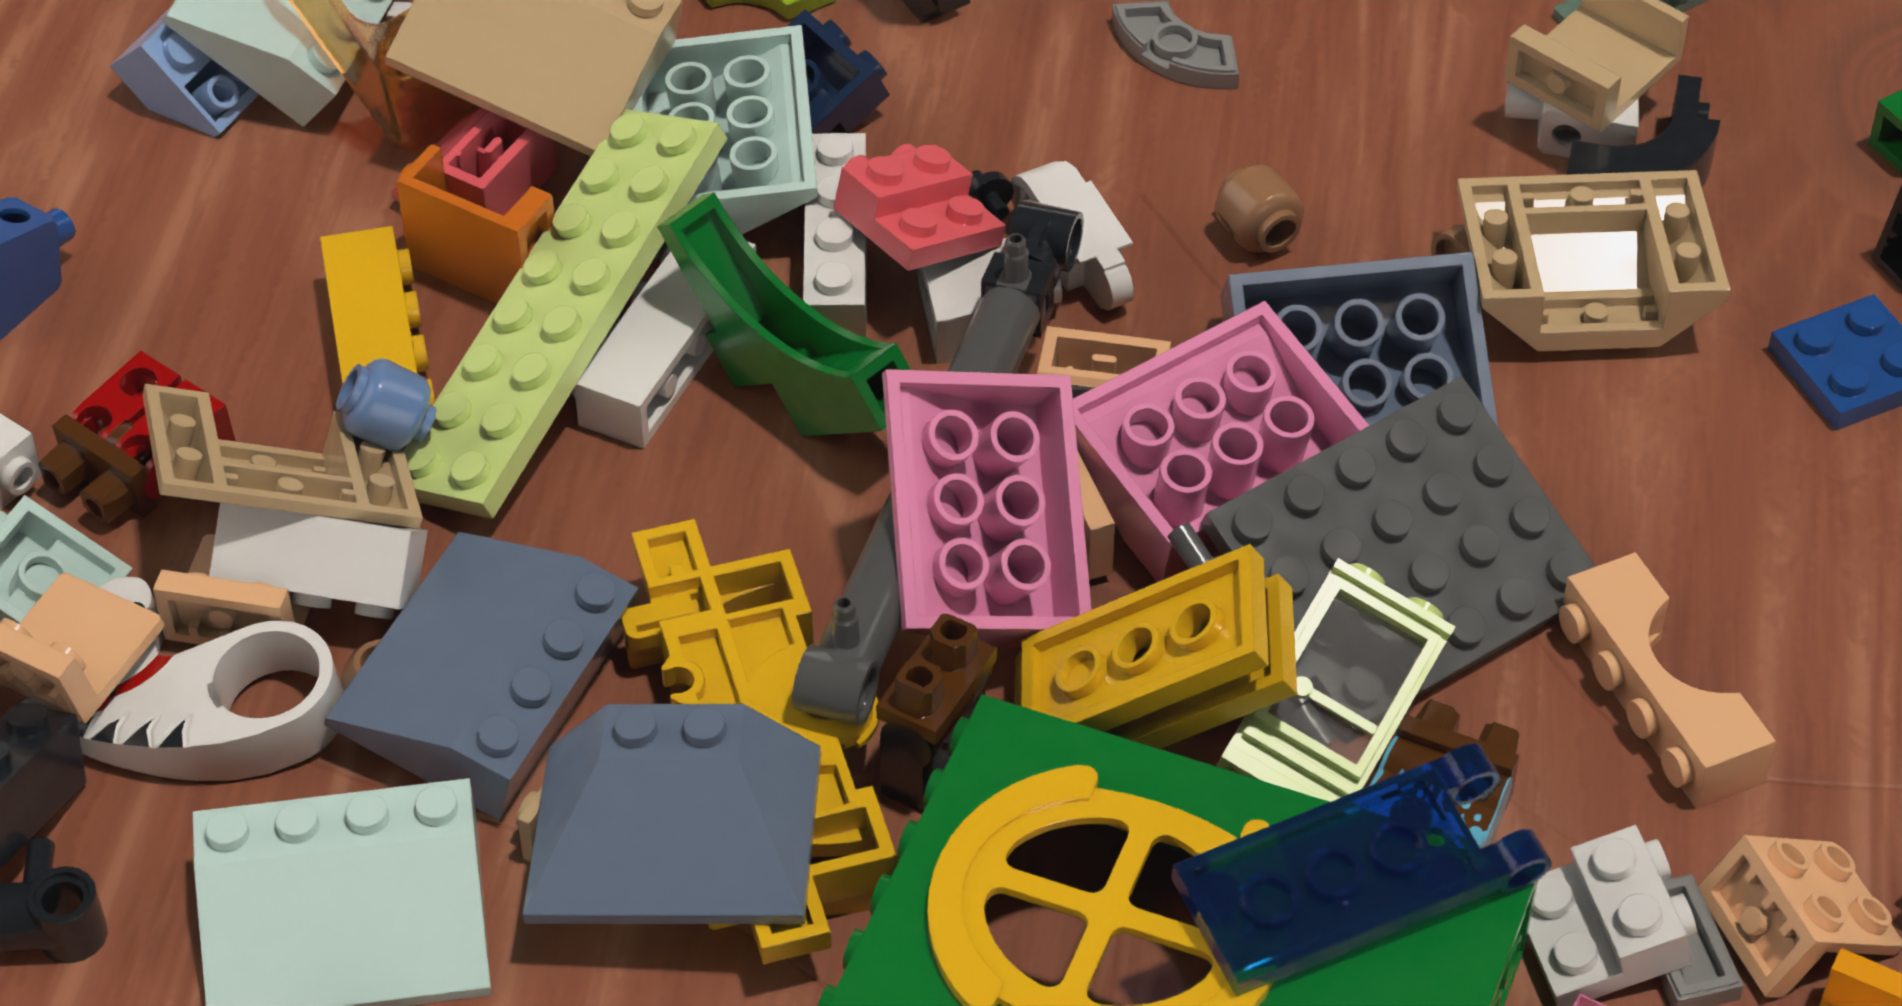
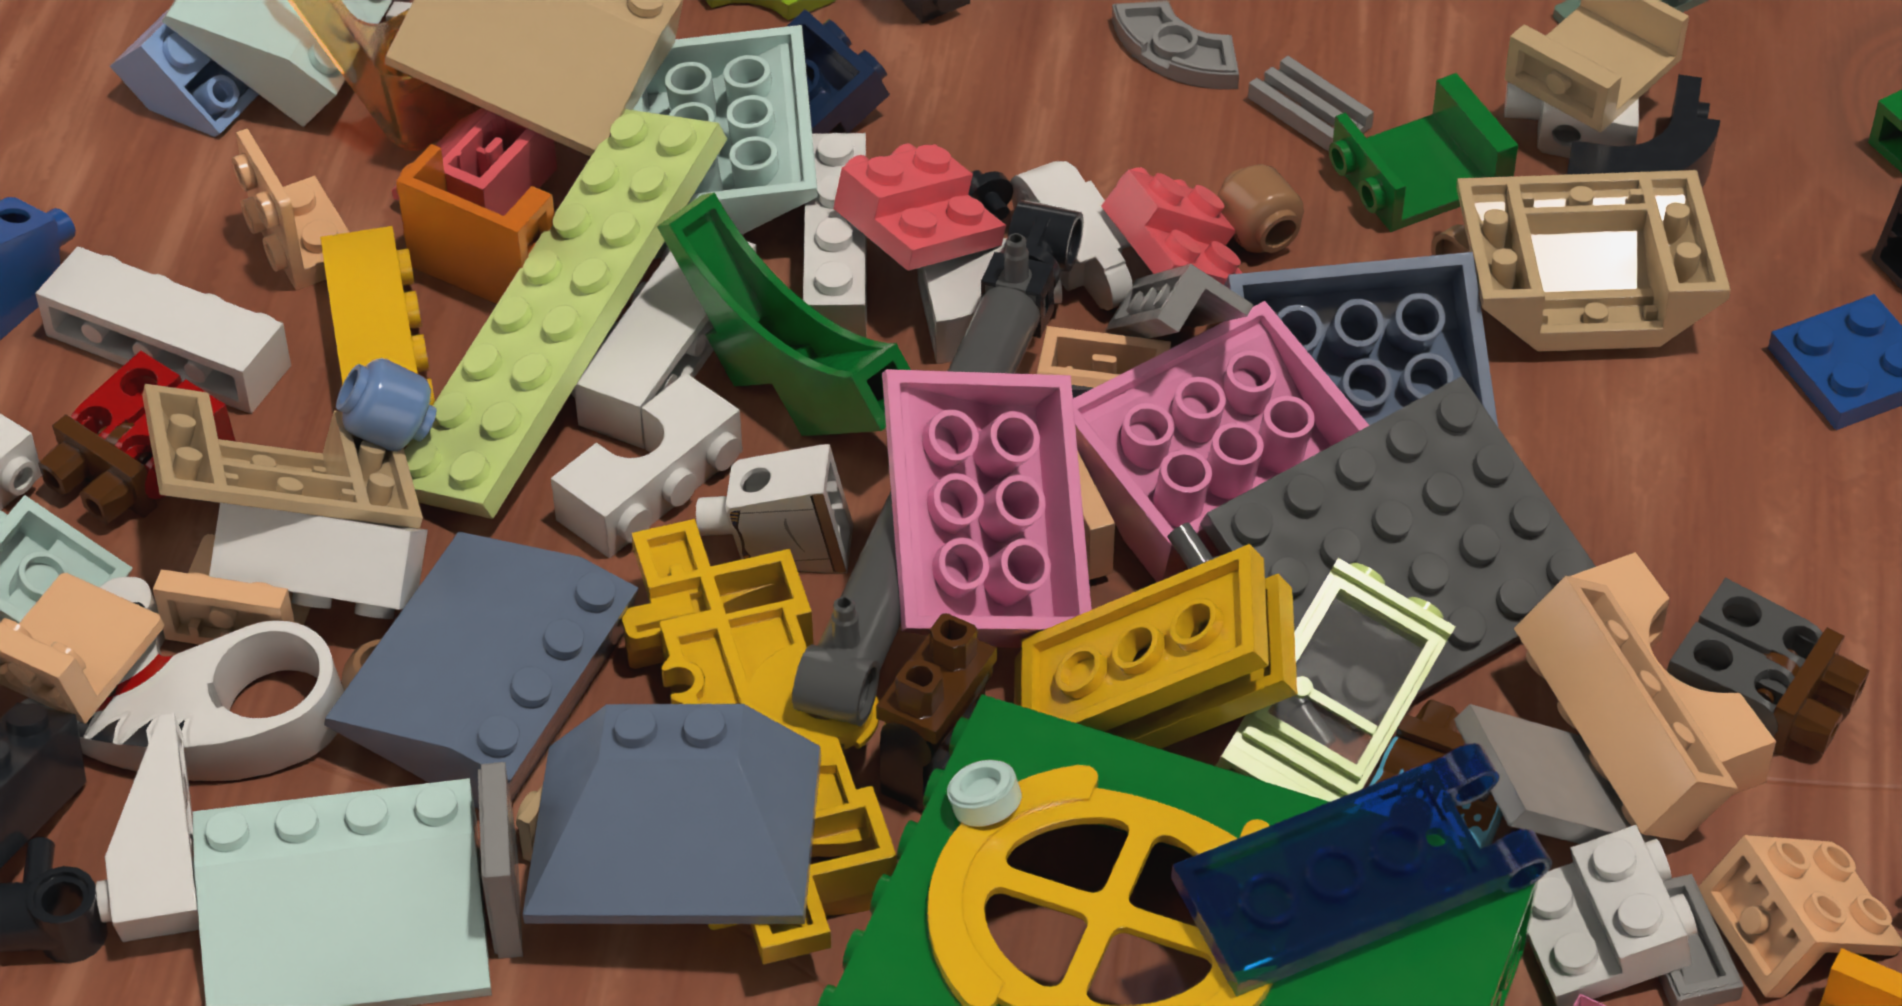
none -> white brick [35,246,291,414]
none -> white slope [96,712,199,942]
none -> light nougat bracket [232,129,349,290]
none -> light grey tile [478,762,523,959]
none -> white arch [551,373,743,559]
none -> white torso [696,444,853,574]
none -> light aqua tile [947,760,1022,827]
none -> coral plate [1101,167,1242,285]
none -> light grey panel [1105,264,1254,338]
none -> light grey tile [1248,56,1374,152]
none -> green panel [1329,73,1518,232]
none -> light grey tile [1454,704,1656,844]
none -> light nougat brick [1514,576,1738,841]
none -> dark grey hips [1667,577,1870,755]

